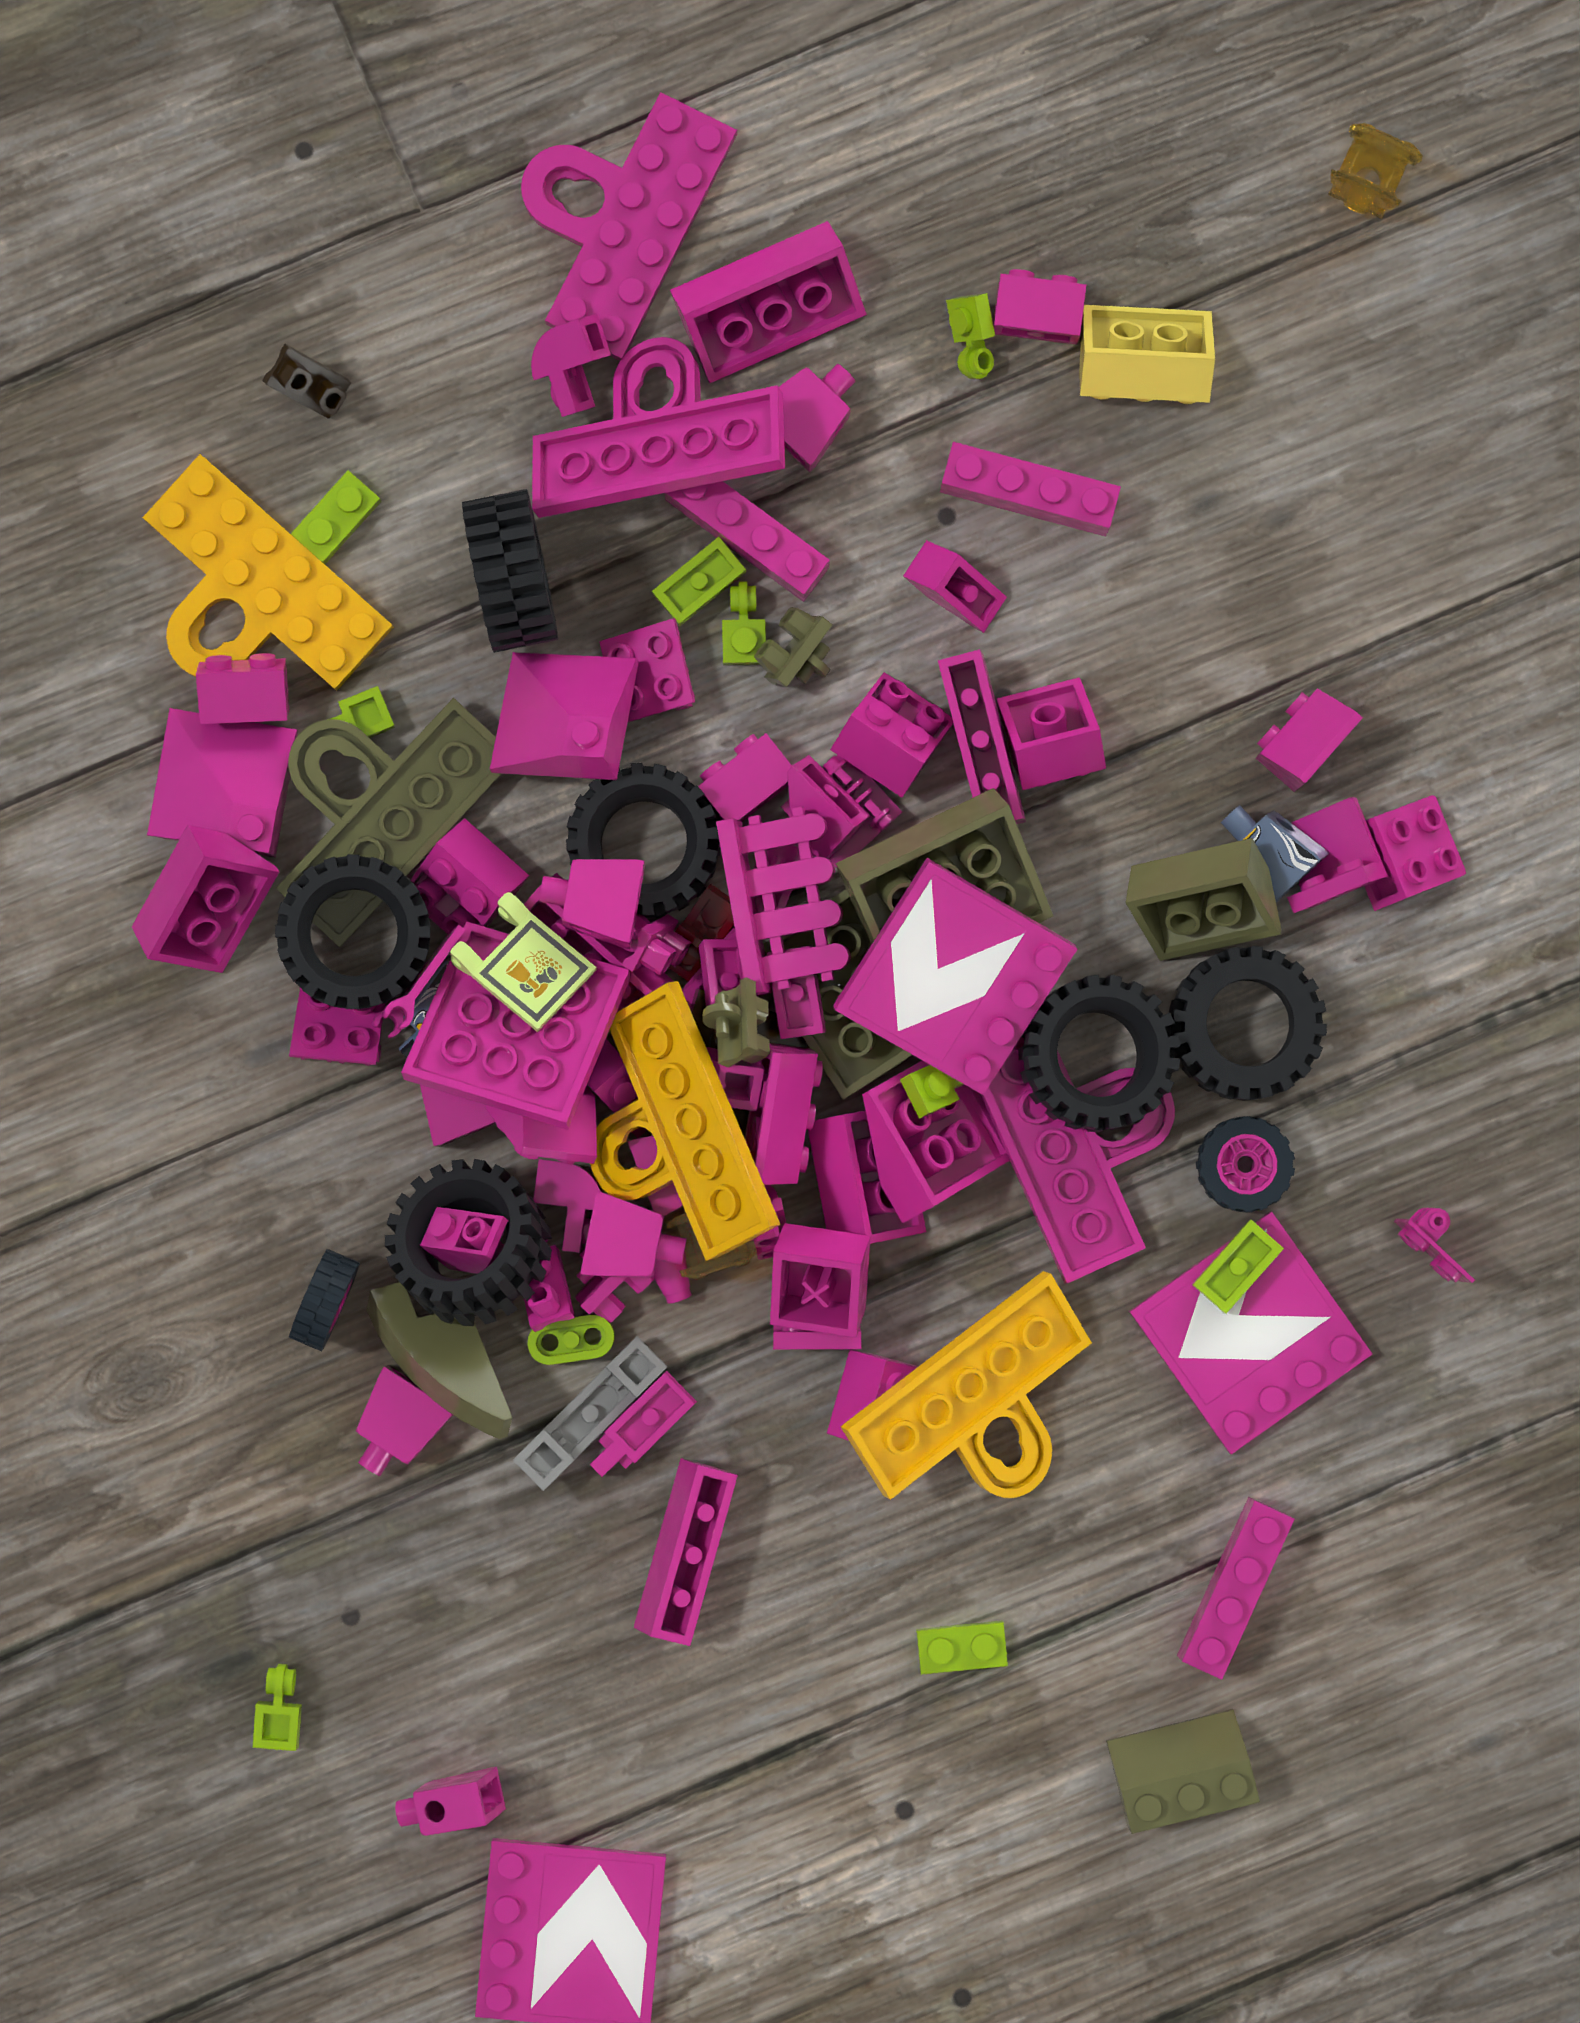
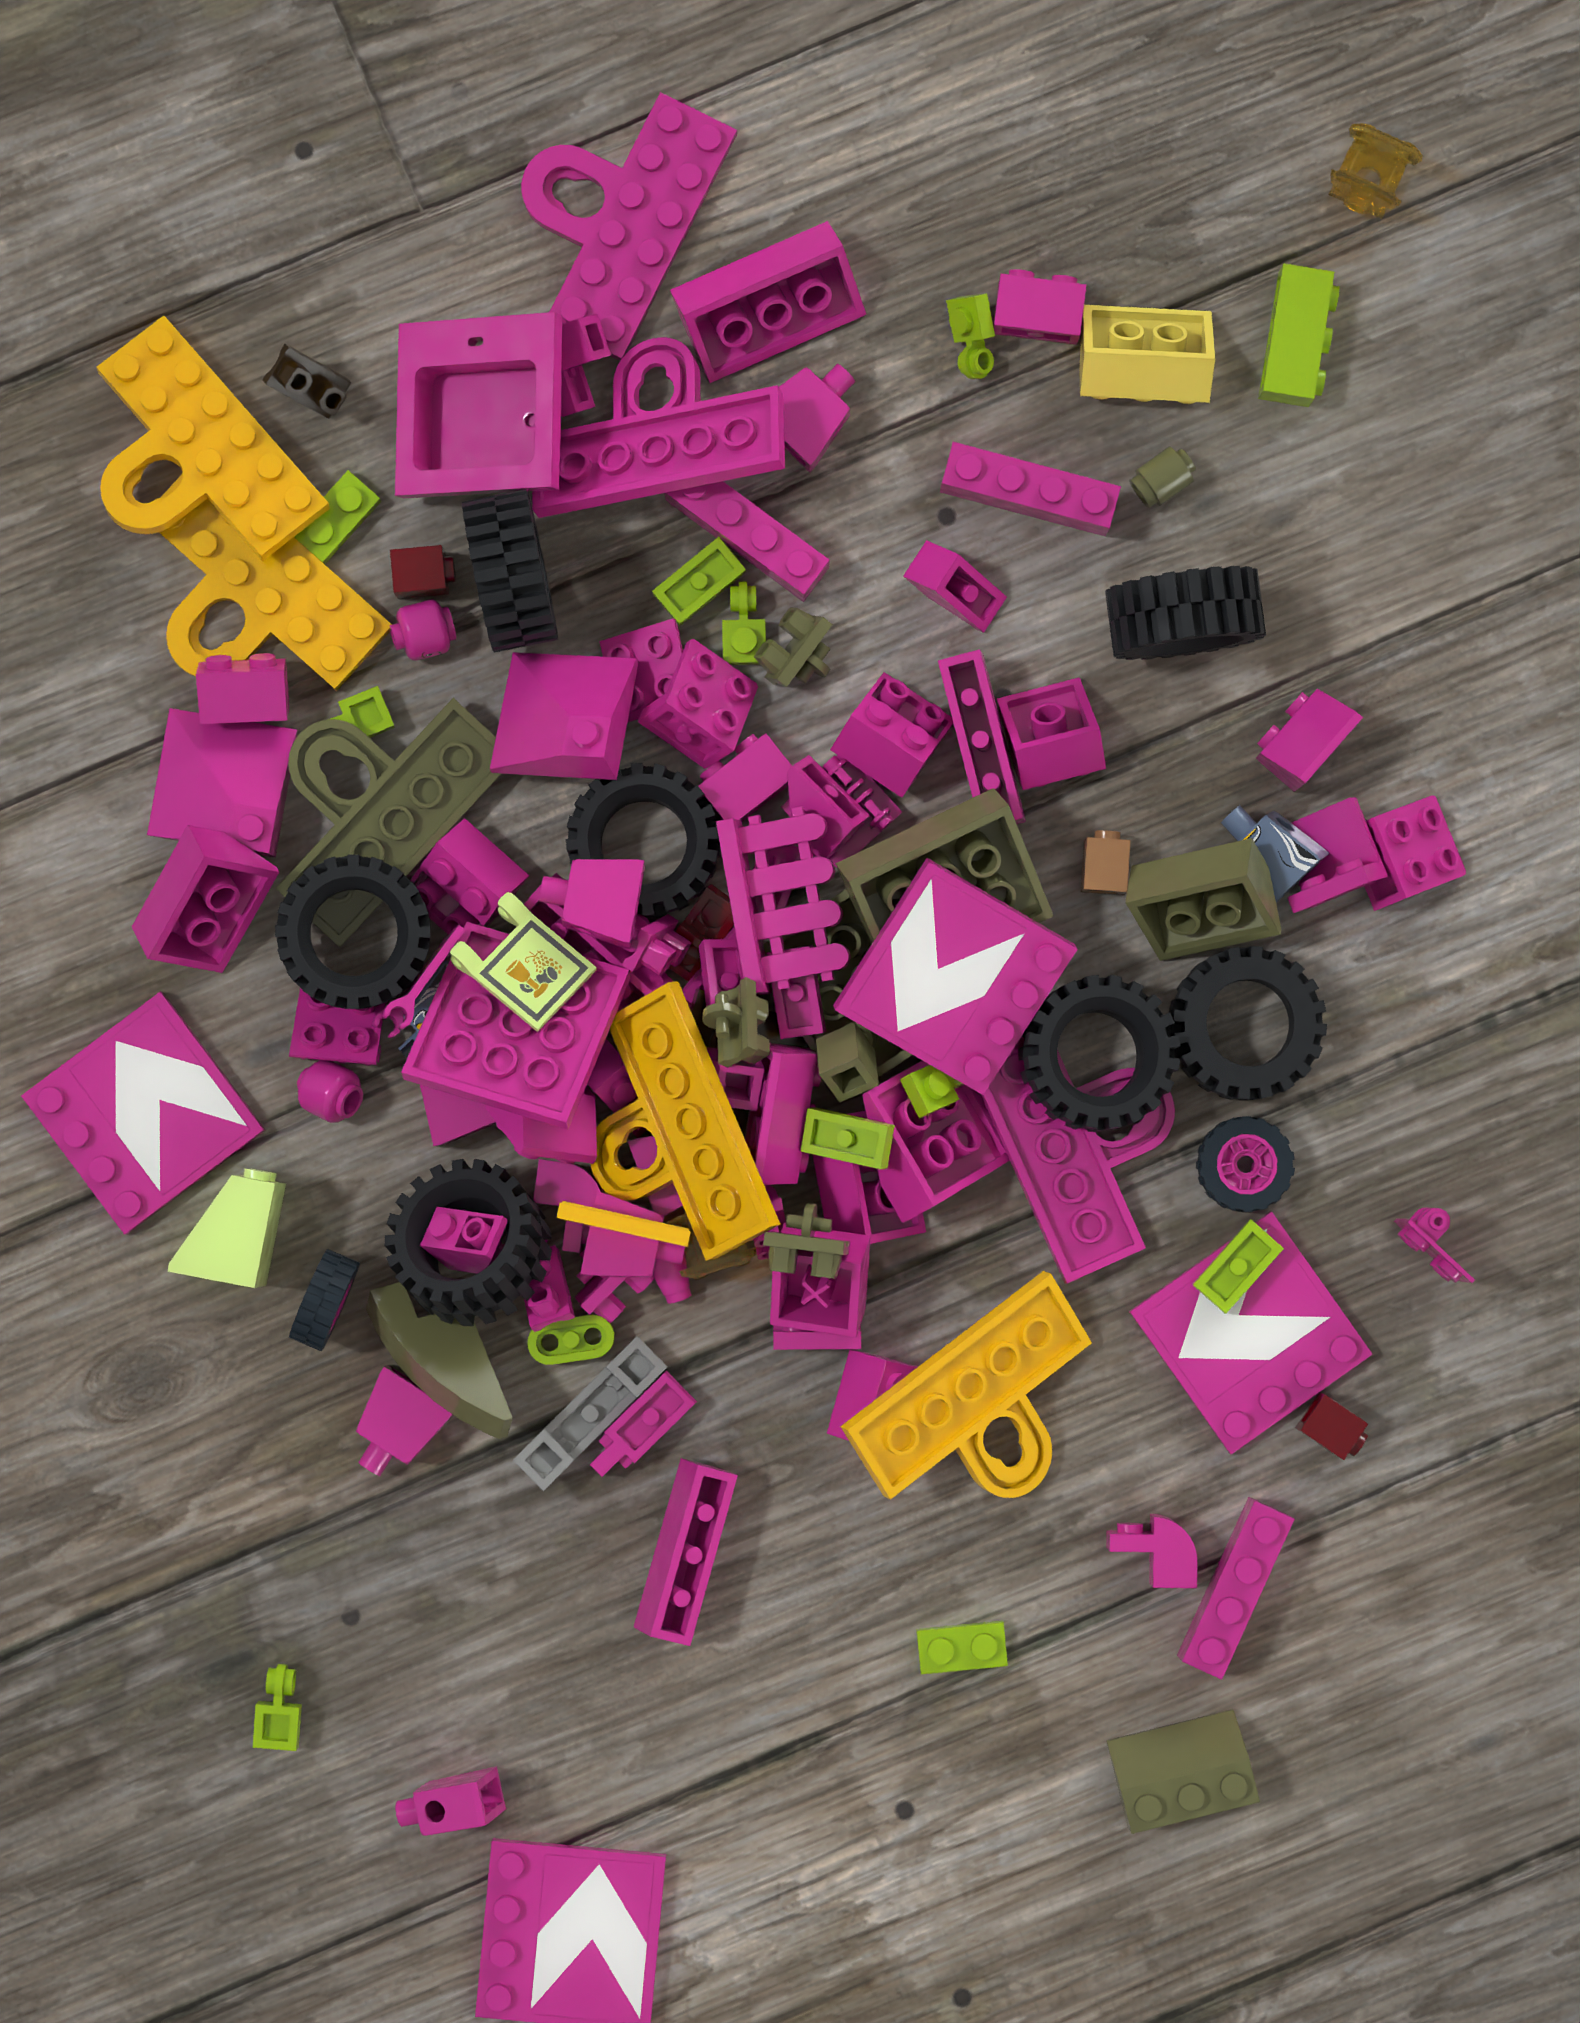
none -> dark pink plate [21,991,266,1235]
none -> yellow plate [96,316,330,562]
none -> yellowish green slope [168,1168,286,1288]
none -> dark pink head [297,1060,363,1123]
none -> dark red brick [390,545,456,599]
none -> dark pink head [390,600,456,661]
none -> dark pink piece [395,312,562,499]
none -> yellow tile [556,1201,692,1247]
none -> dark pink bracket [638,639,758,769]
none -> olive hips [763,1203,850,1278]
none -> lime plate [801,1107,895,1169]
none -> olive brick [816,1022,879,1102]
none -> medium nougat brick [1081,830,1131,895]
none -> black tyre [1105,566,1266,660]
none -> dark pink brick [1106,1513,1197,1588]
none -> olive brick [1129,446,1196,508]
none -> lime brick [1258,263,1340,407]
none -> dark red brick [1295,1392,1368,1460]

